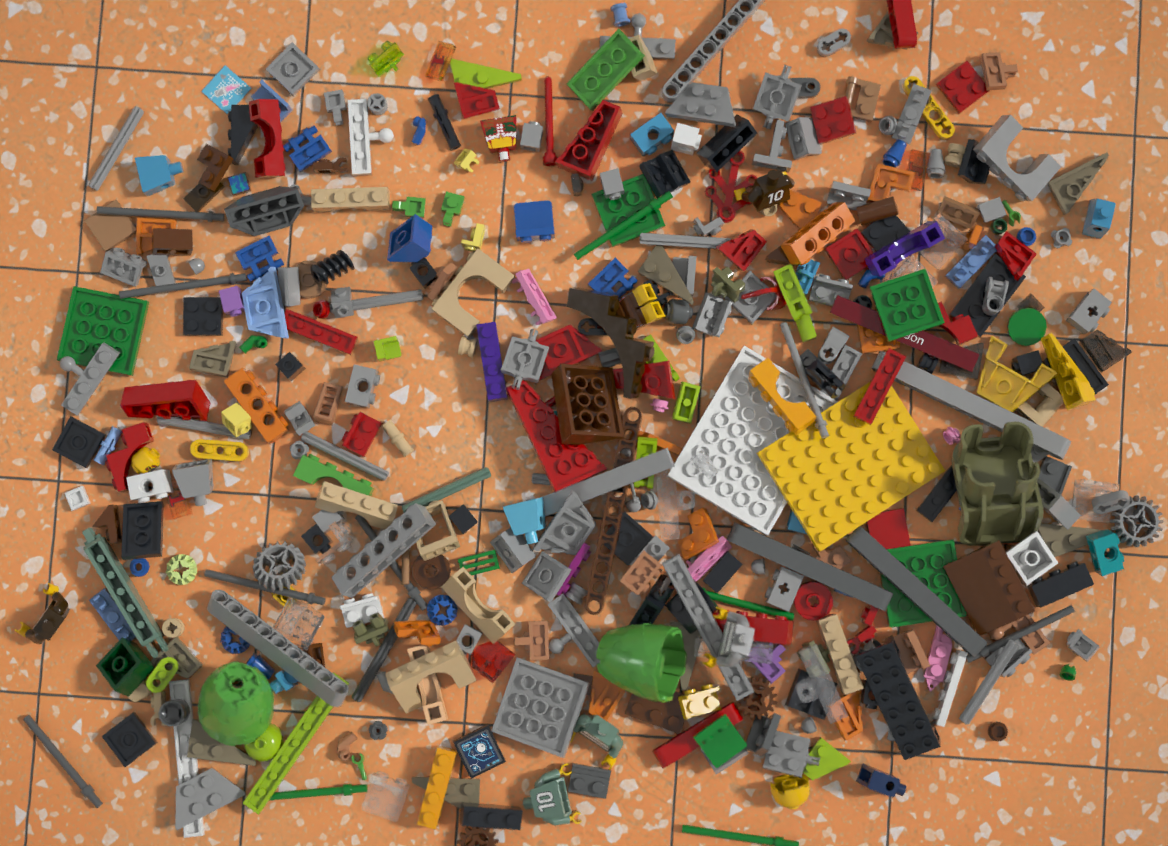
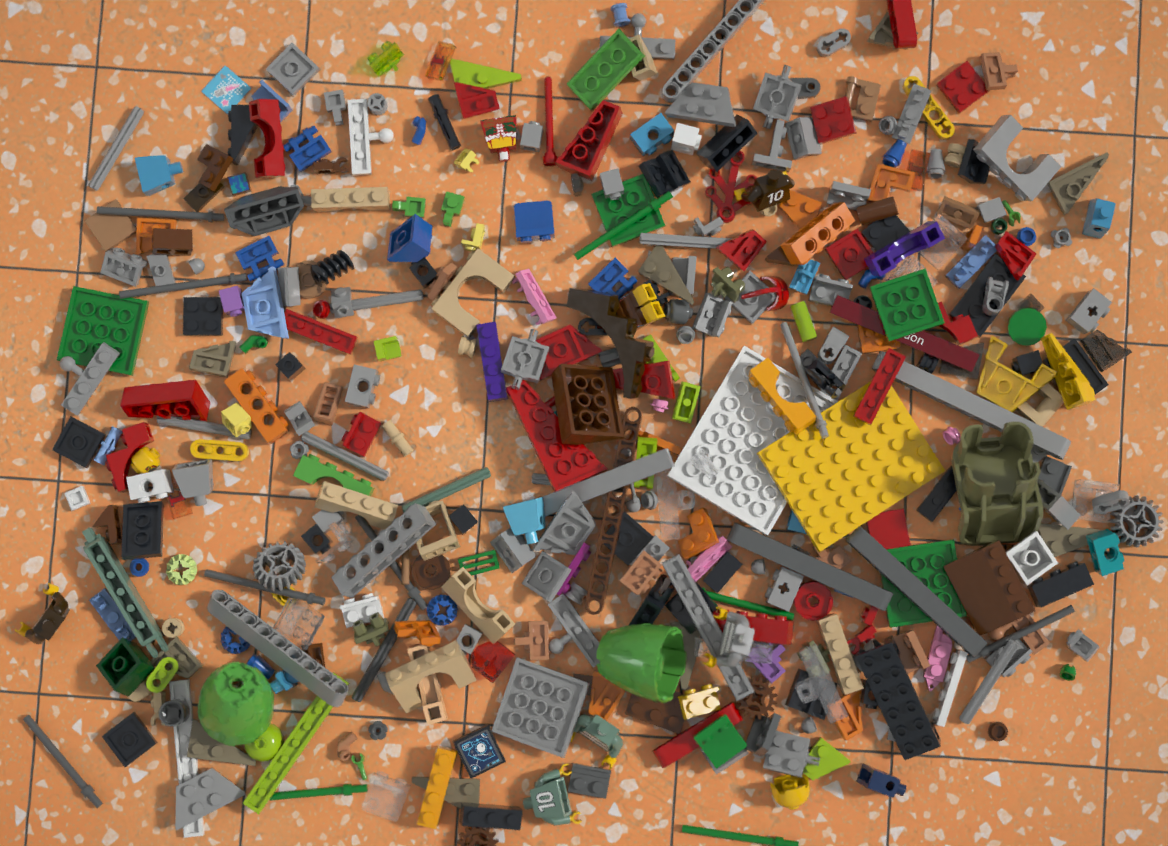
lime plate [773,264,812,321] -> none

